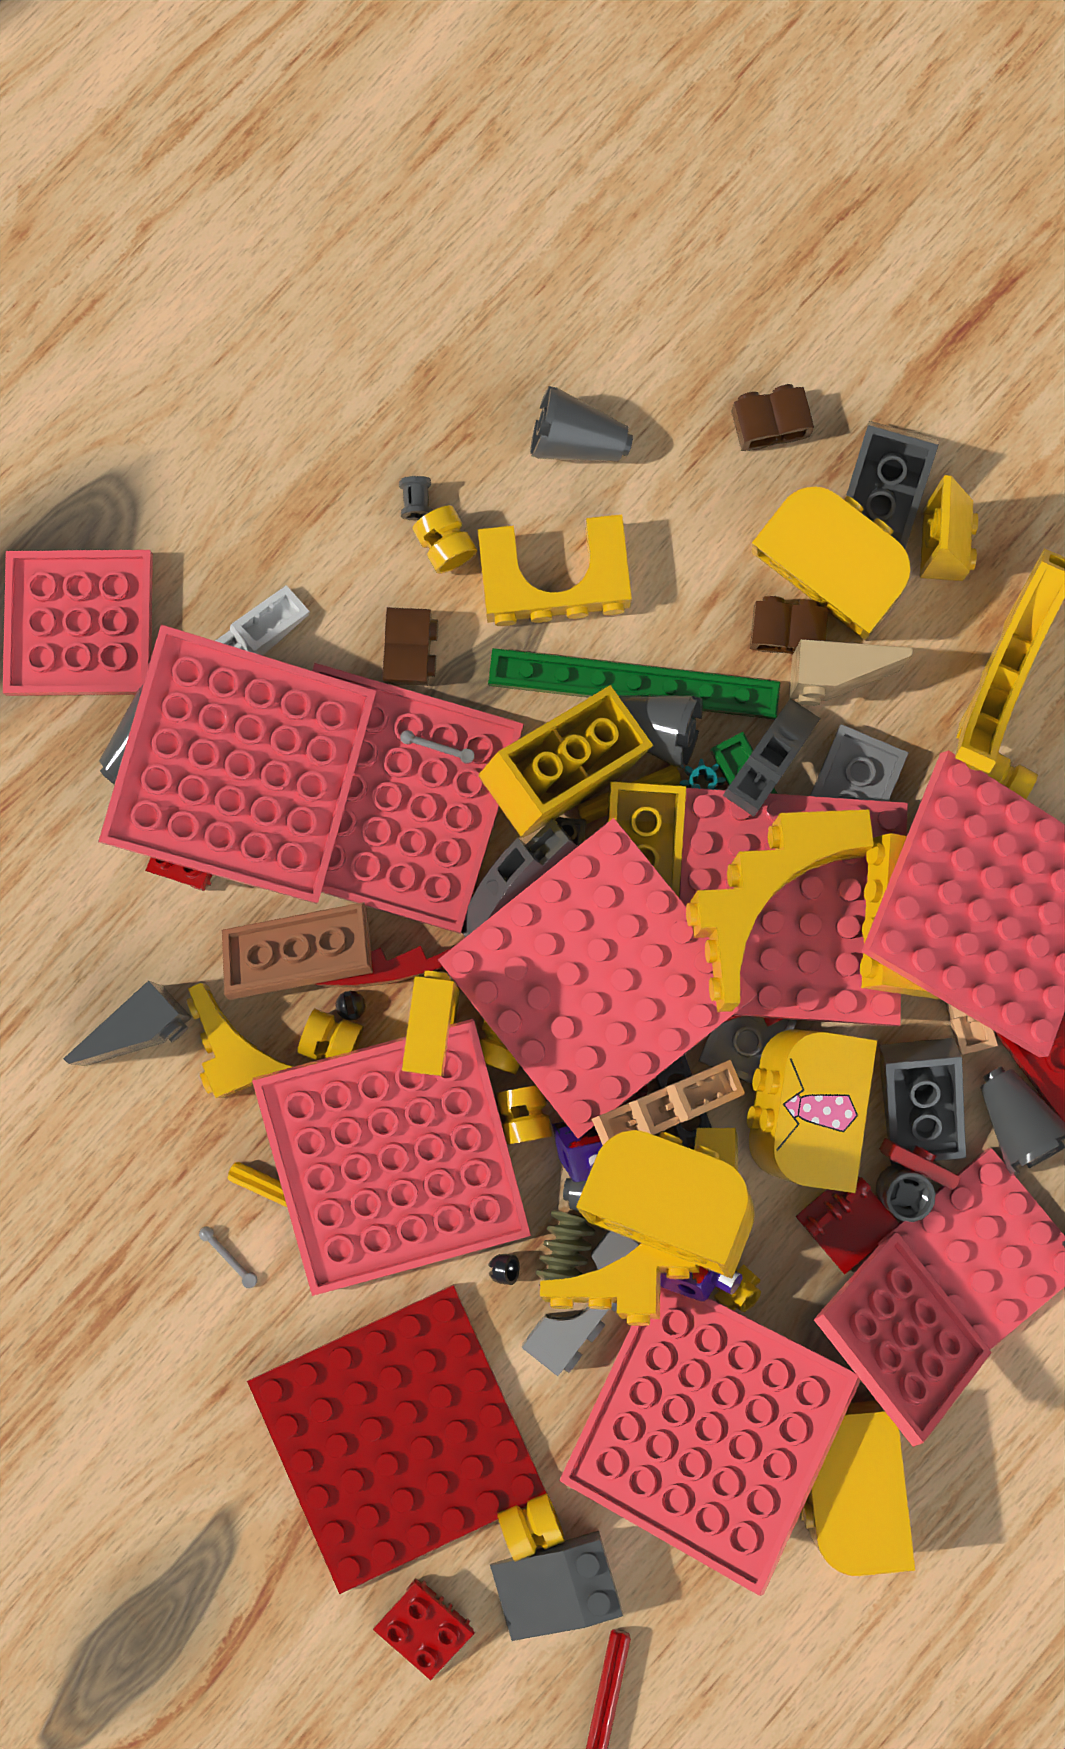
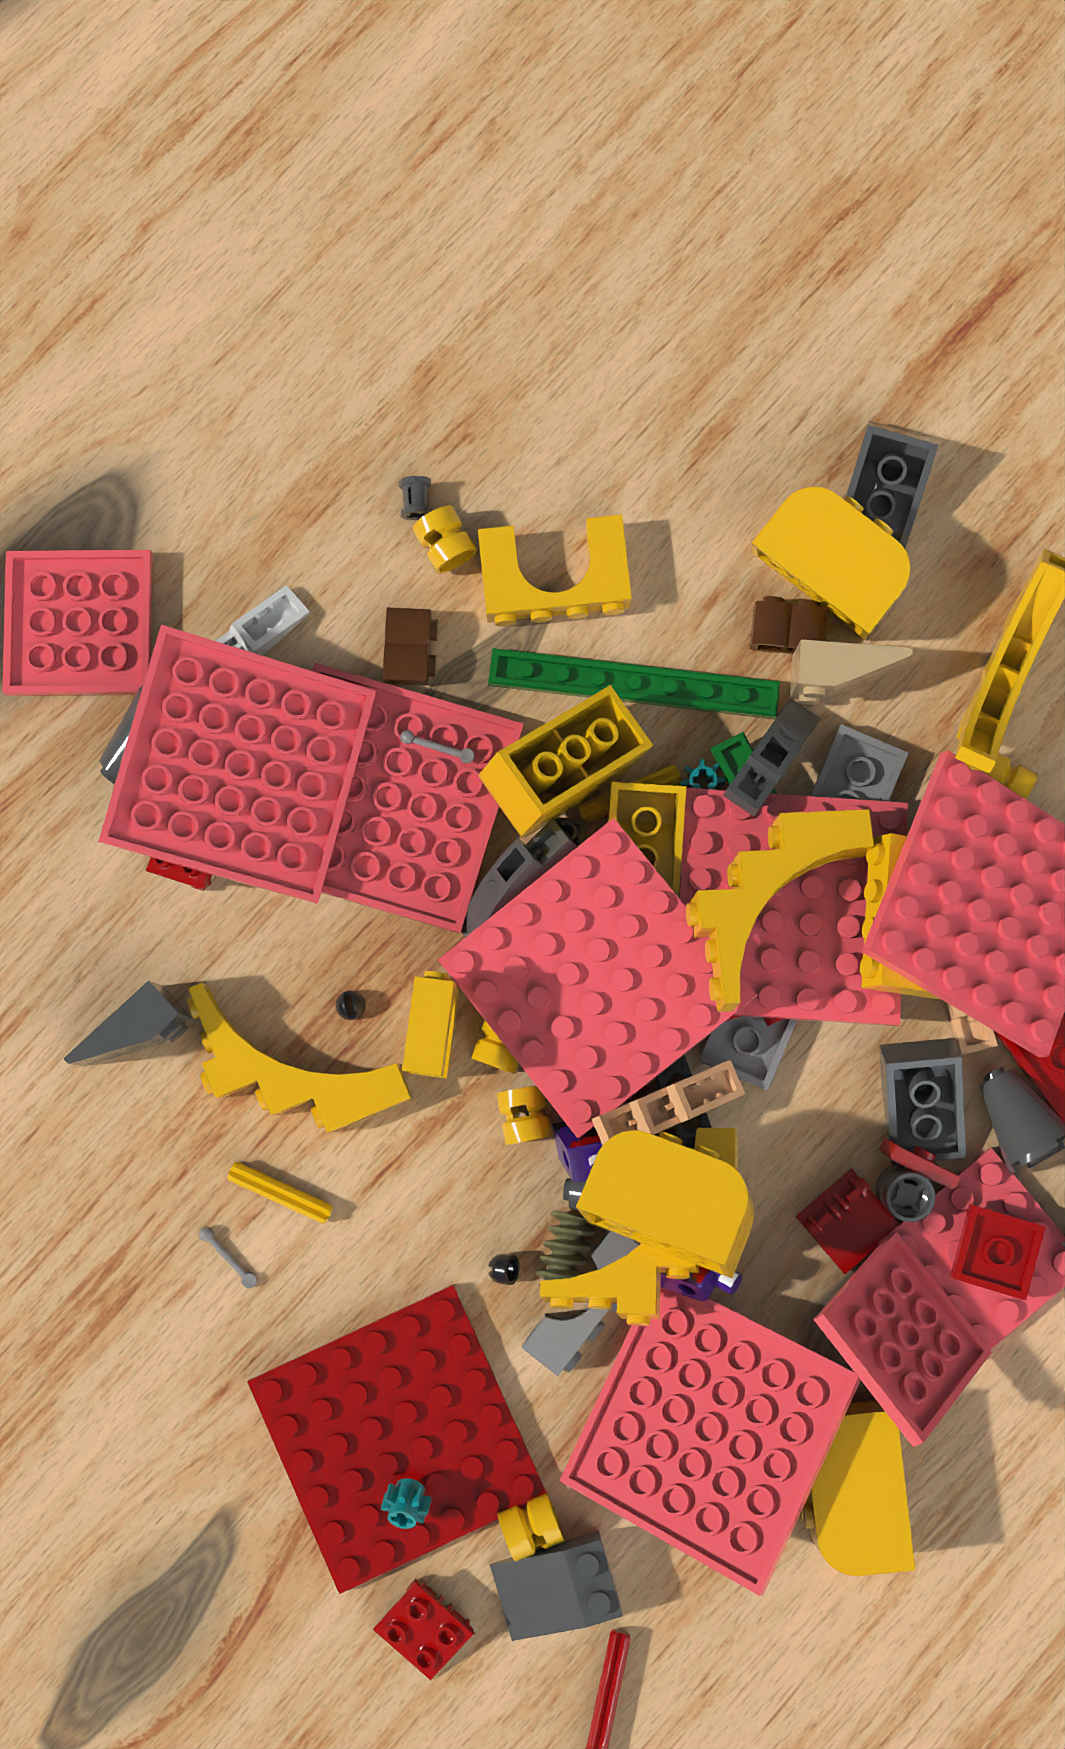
nougat tile [222,902,373,1000] -> none
coral plate [252,1019,531,1296] -> none
yellow wheel [297,1008,364,1060] -> none
red slope [315,946,452,988] -> none
dark grey cone [530,386,633,461] -> none
dark grey cone [618,695,703,769] -> none
yellow gear [714,1264,761,1312] -> none
reddish brown brick [731,384,814,451] -> none
yellow brick [747,1029,877,1193] -> none
yellow slope [920,475,979,581] -> none
none -> teal gear [381,1478,432,1529]
none -> red plate [949,1204,1046,1301]

